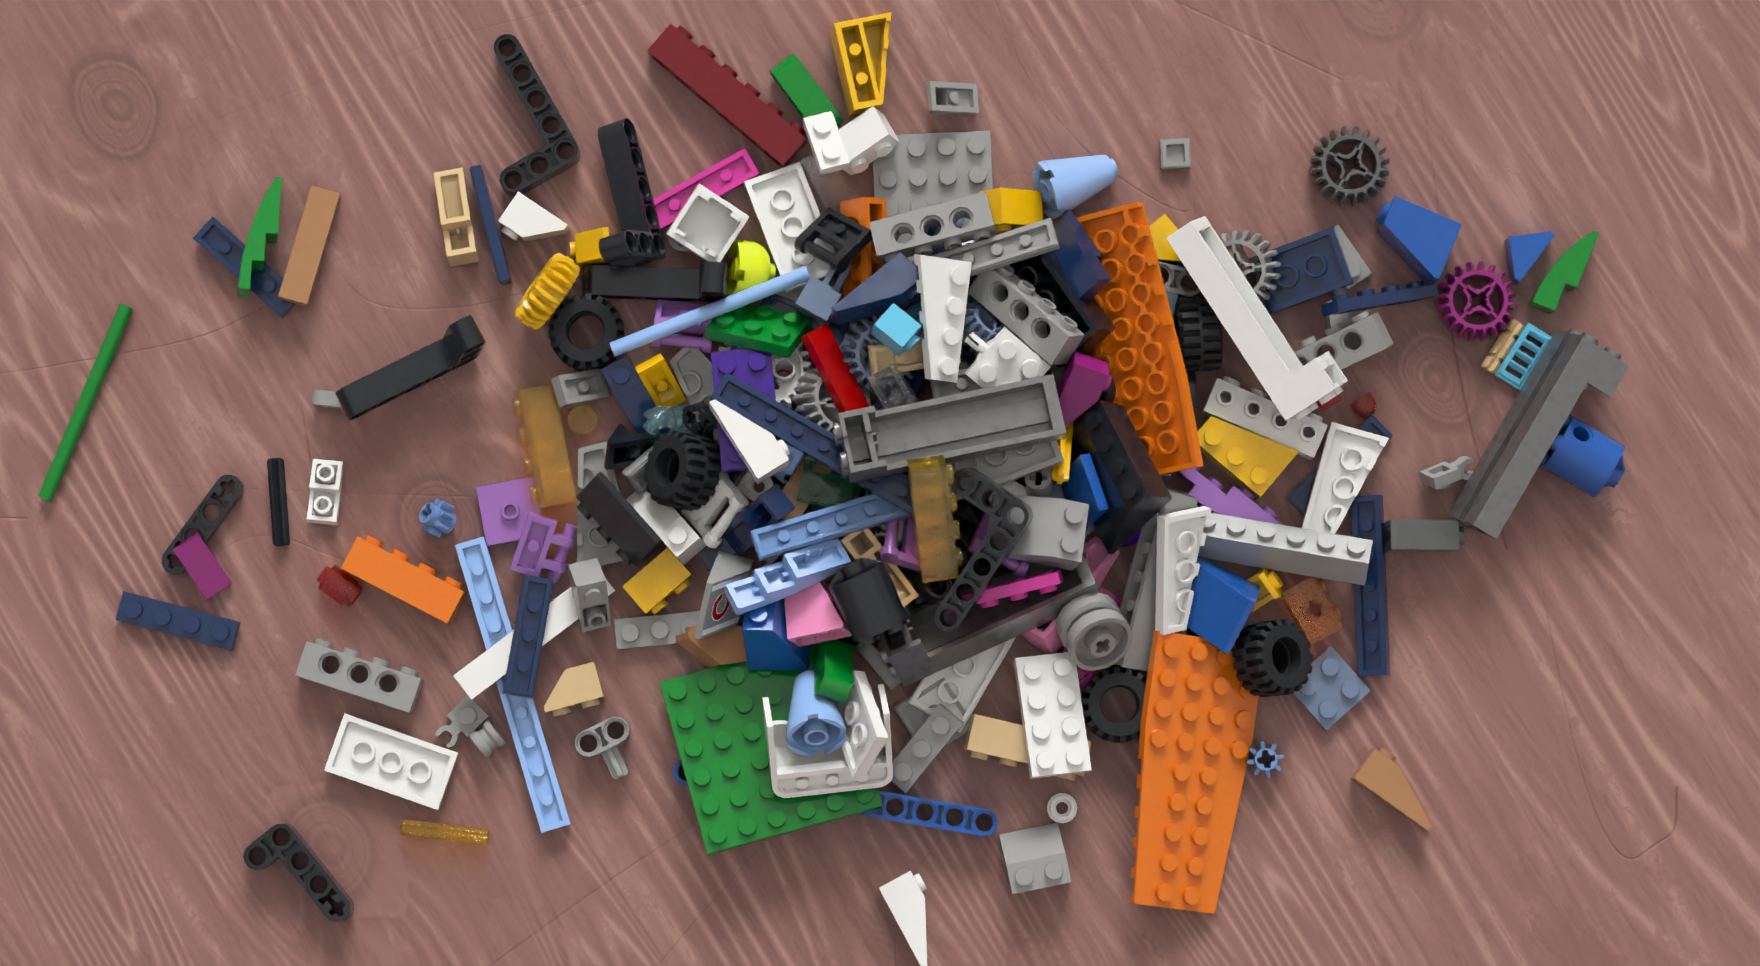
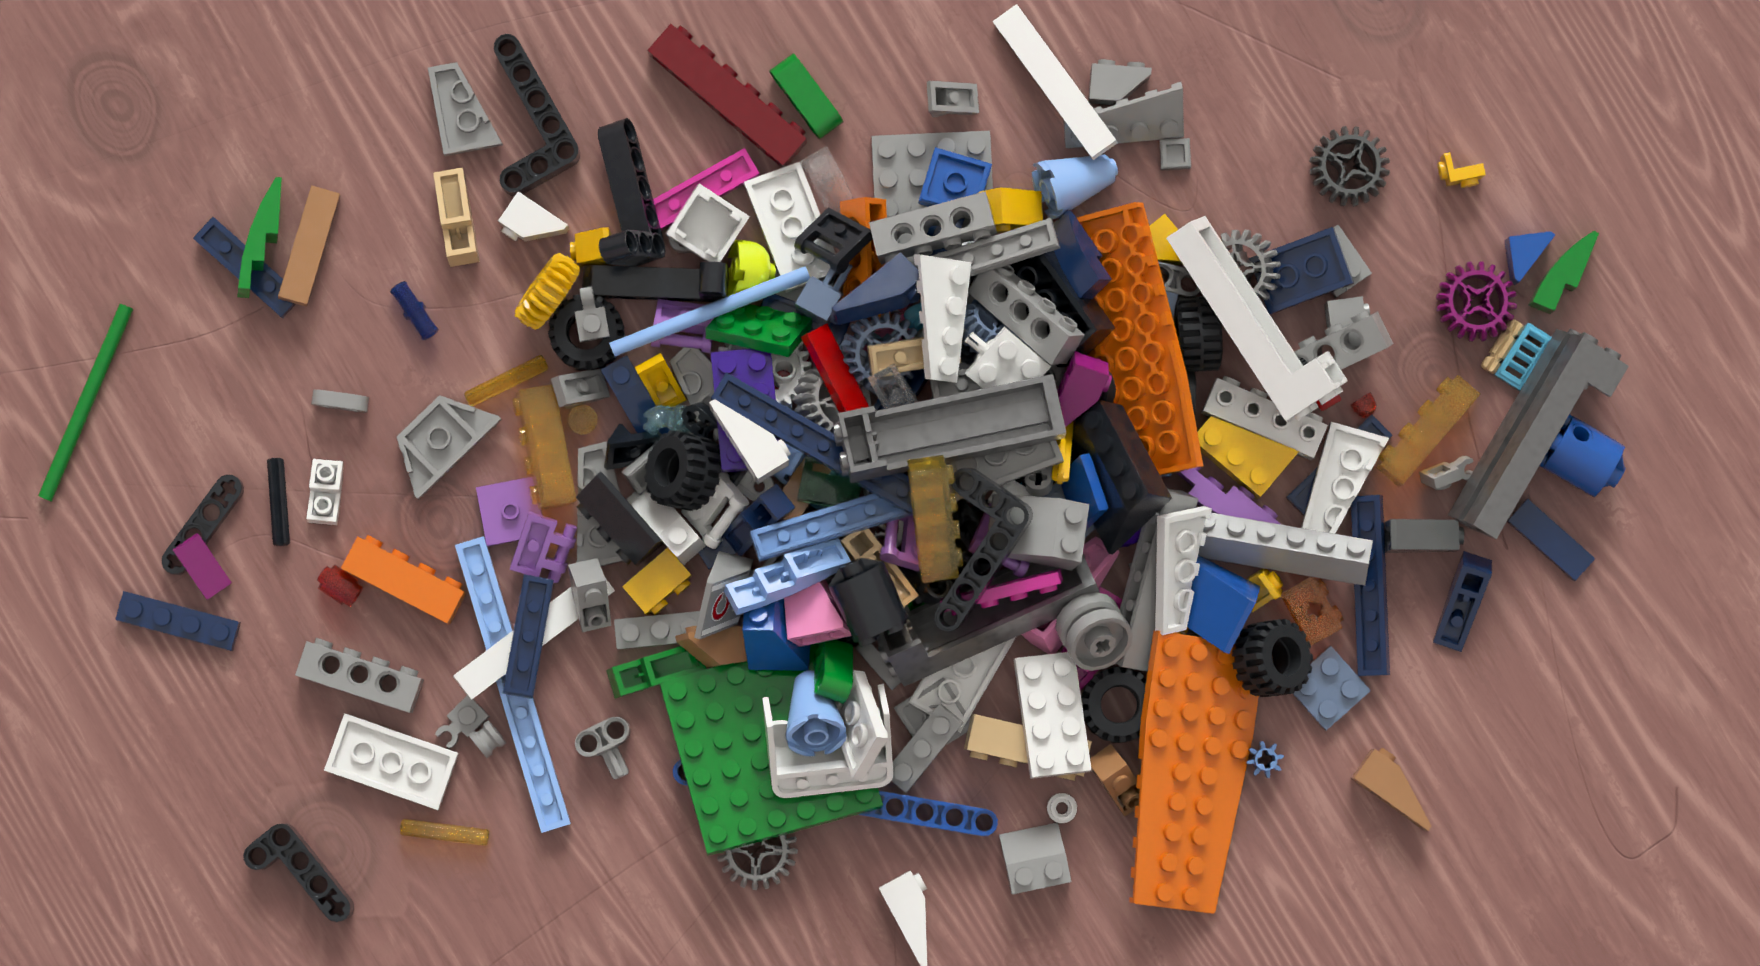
black beam [335,315,486,420] -> none
medium blue gear [419,498,457,538] -> none
dark blue tile [469,165,513,286] -> none
tan slope [544,662,605,717] -> none
white plate [803,111,850,175] -> none
yellow wedge [829,12,891,117] -> none
white brick [839,106,900,176] -> none
medium azure brick [871,303,922,356] -> none
dark blue plate [1321,281,1439,317] -> none
blue slope [1375,196,1462,285] -> none
none -> clear blue pin [390,281,439,340]
none -> light grey wing [397,395,502,499]
none -> light grey wing [428,62,503,156]
none -> clear yellow axle [464,355,548,407]
none -> light grey plate [575,287,610,342]
none -> green slope [606,646,707,699]
none -> light grey gear [717,835,798,890]
none -> blue tile [918,147,992,207]
none -> white tile [993,4,1118,160]
none -> light grey wing [1064,82,1184,148]
none -> light grey slope [1088,59,1152,106]
none -> medium nougat slope [1090,744,1140,817]
none -> clear yellow brick [1376,375,1480,487]
none -> dark blue slope [1433,551,1492,652]
none -> yellow bracket [1437,152,1486,188]
none -> dark blue tile [1507,499,1595,581]

